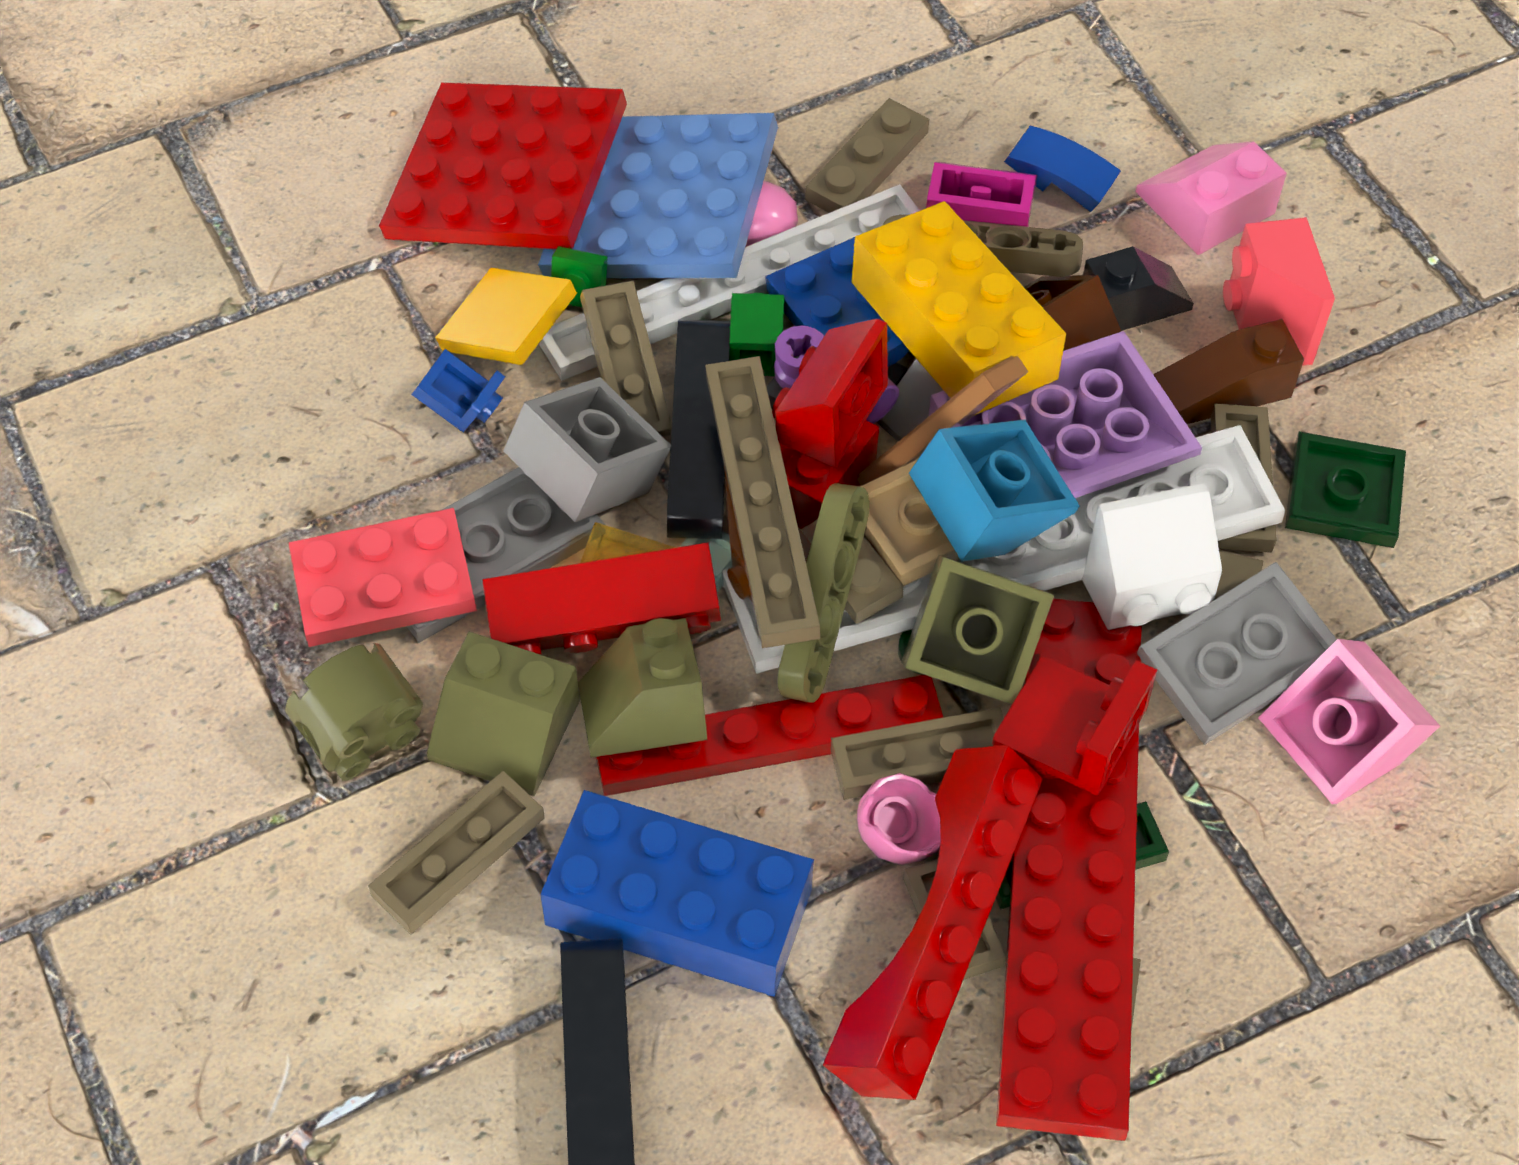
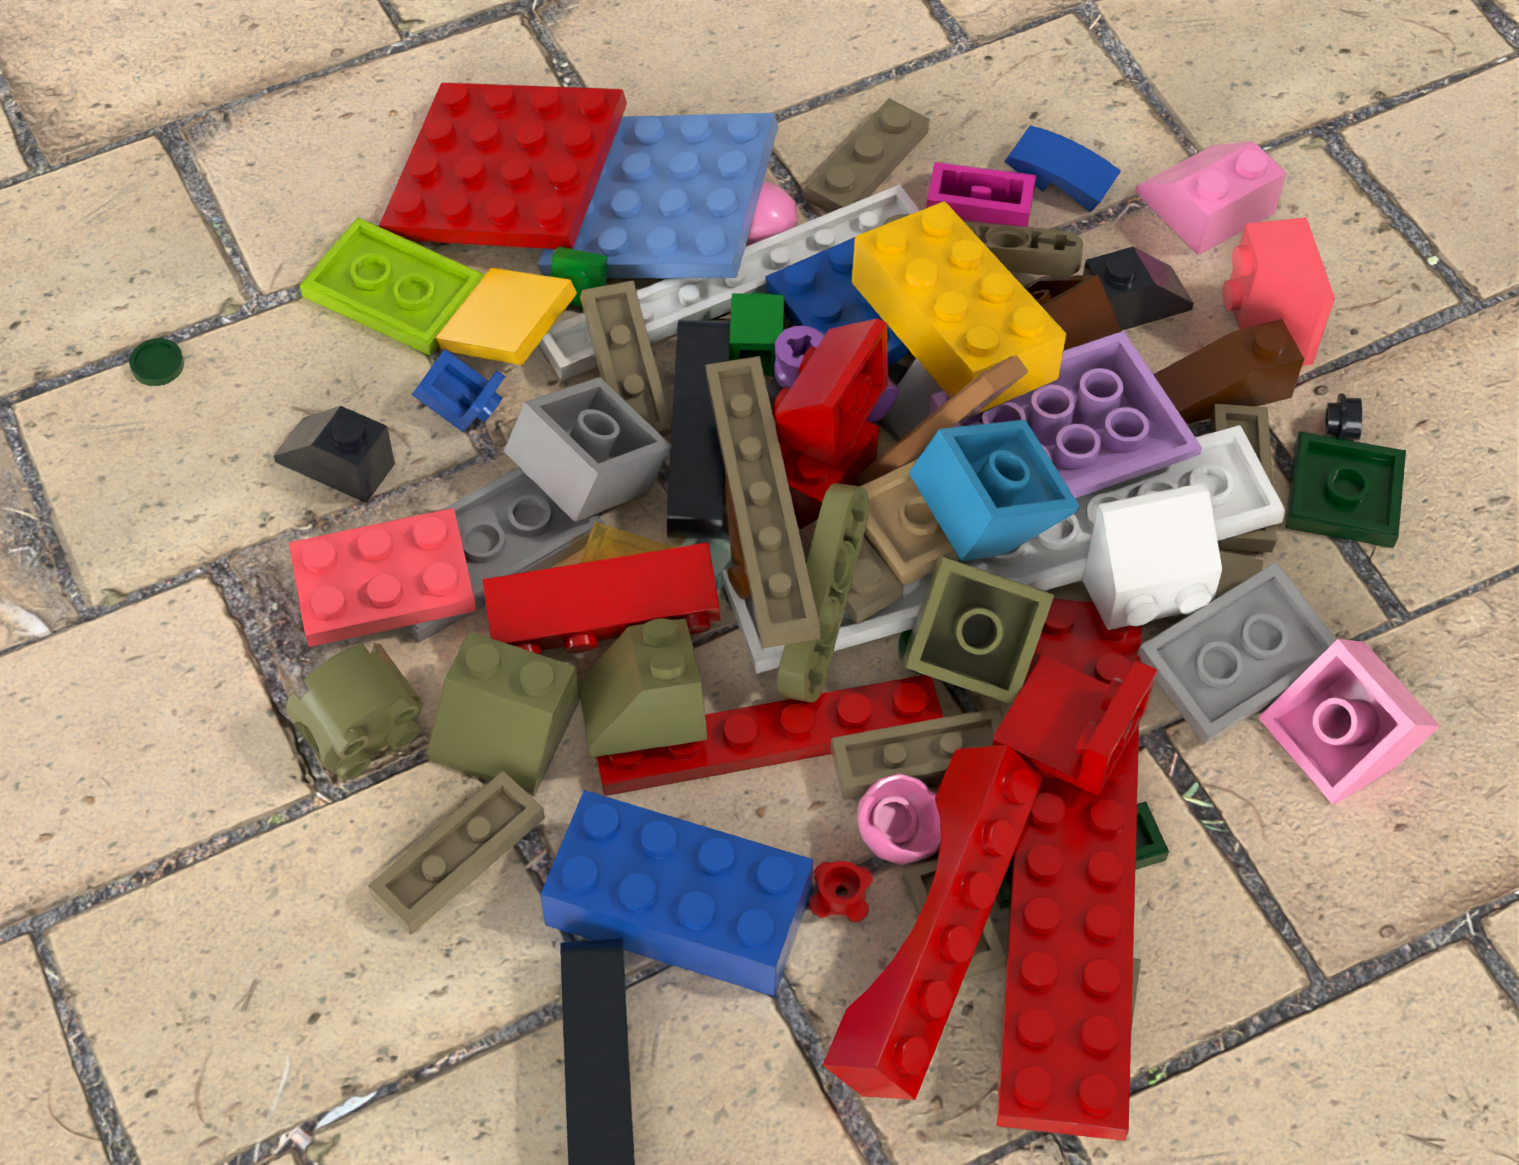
none -> dark green piece [129,338,184,386]
none -> black slope [274,406,395,503]
none -> lime tile [299,217,485,356]
none -> red plate [809,861,873,923]
none -> black plate [1325,393,1362,440]

